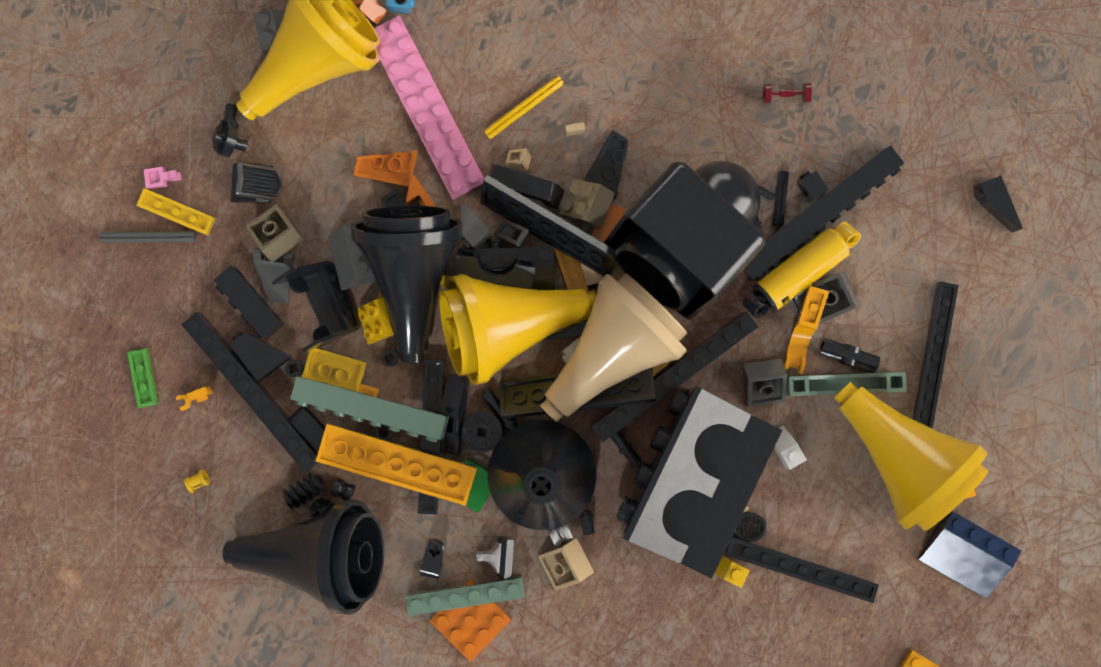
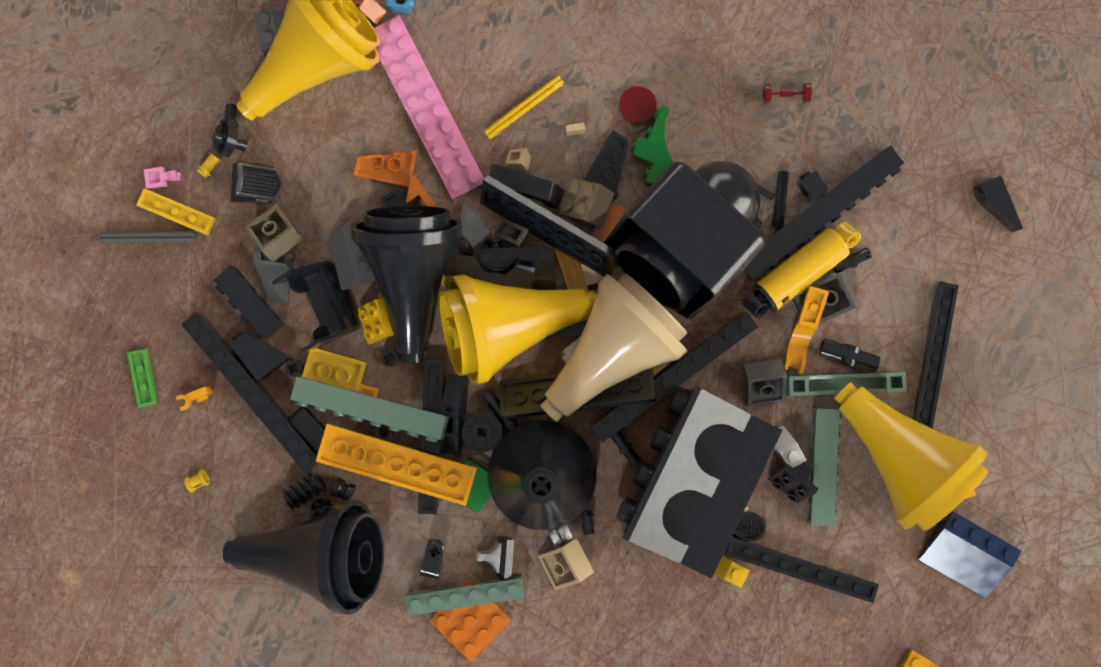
none -> yellow pin [197,153,221,178]
none -> dark red tile [619,86,657,125]
none -> green arch [630,105,674,186]
none -> black plate [768,462,819,503]
none -> sand green brick [807,408,842,526]
none -> black pin [833,247,872,274]

